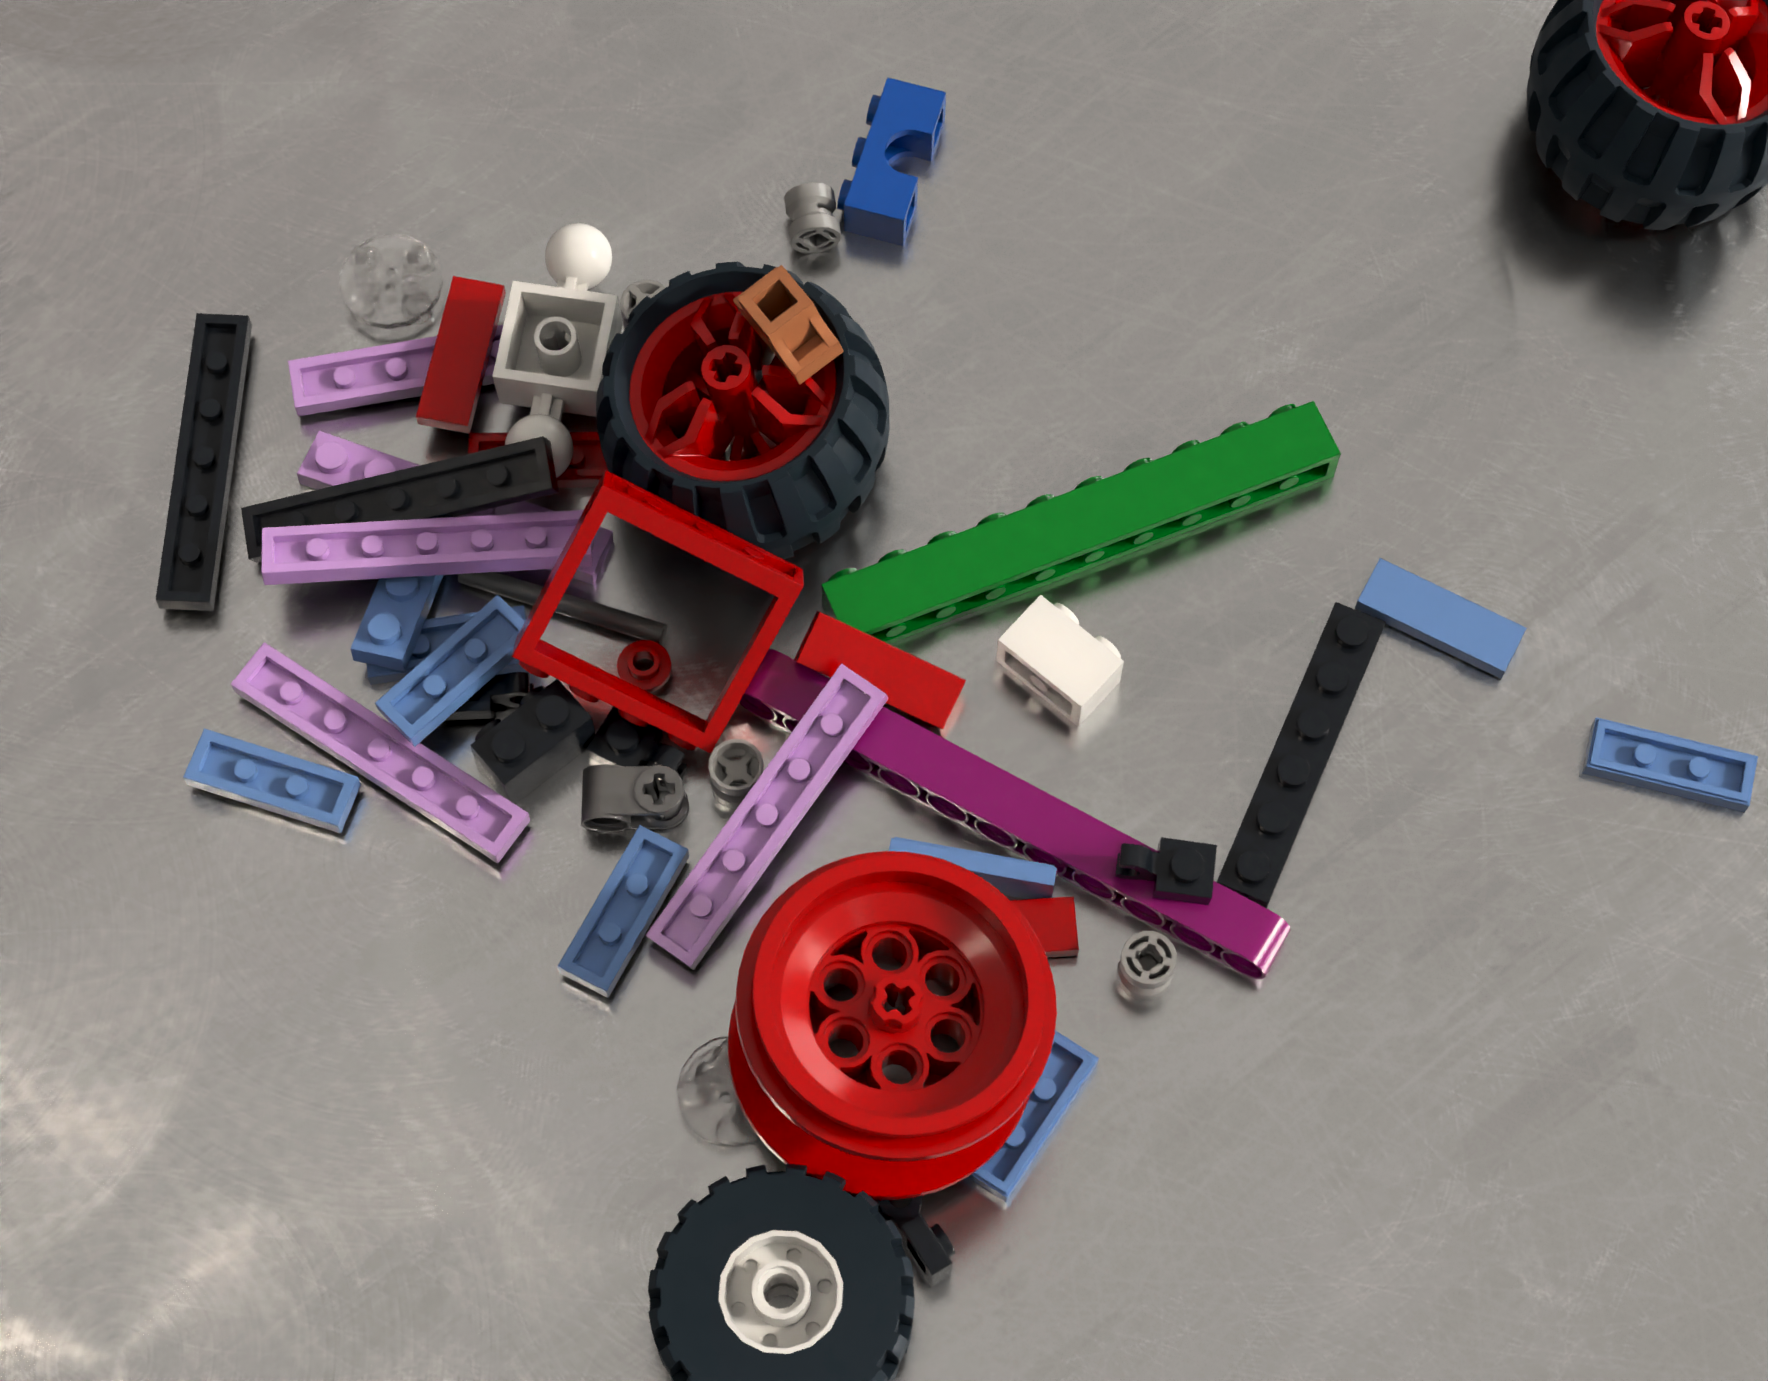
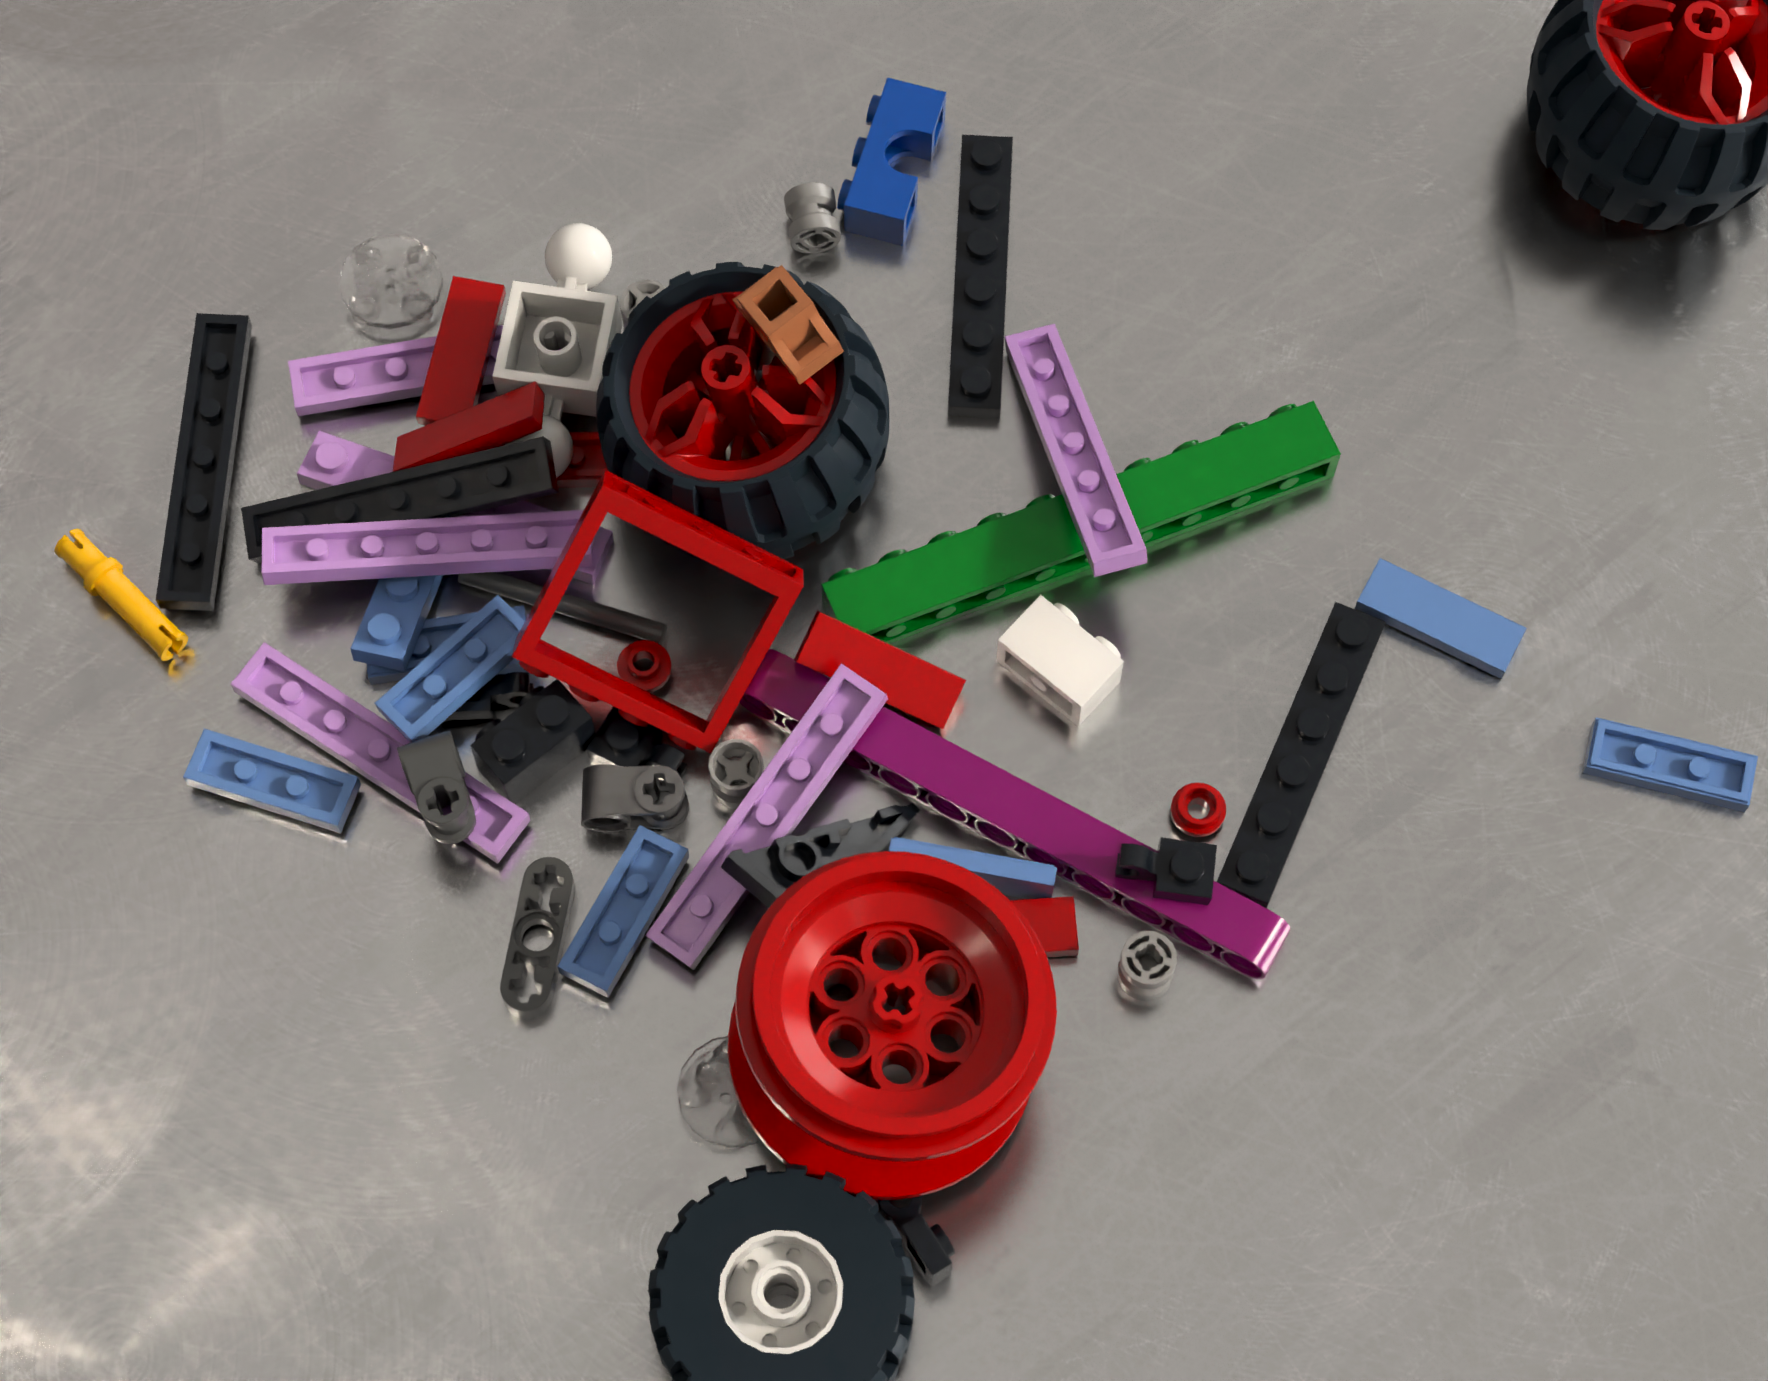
medium blue tile [967,1030,1099,1202] -> none
none -> yellow pin [54,528,188,661]
none -> red tile [392,381,545,472]
none -> dark grey piece [397,730,476,844]
none -> dark grey beam [500,857,575,1019]
none -> black wing [721,803,920,908]
none -> black plate [948,135,1013,419]
none -> lavender plate [1005,323,1147,577]
none -> red plate [1170,783,1226,837]

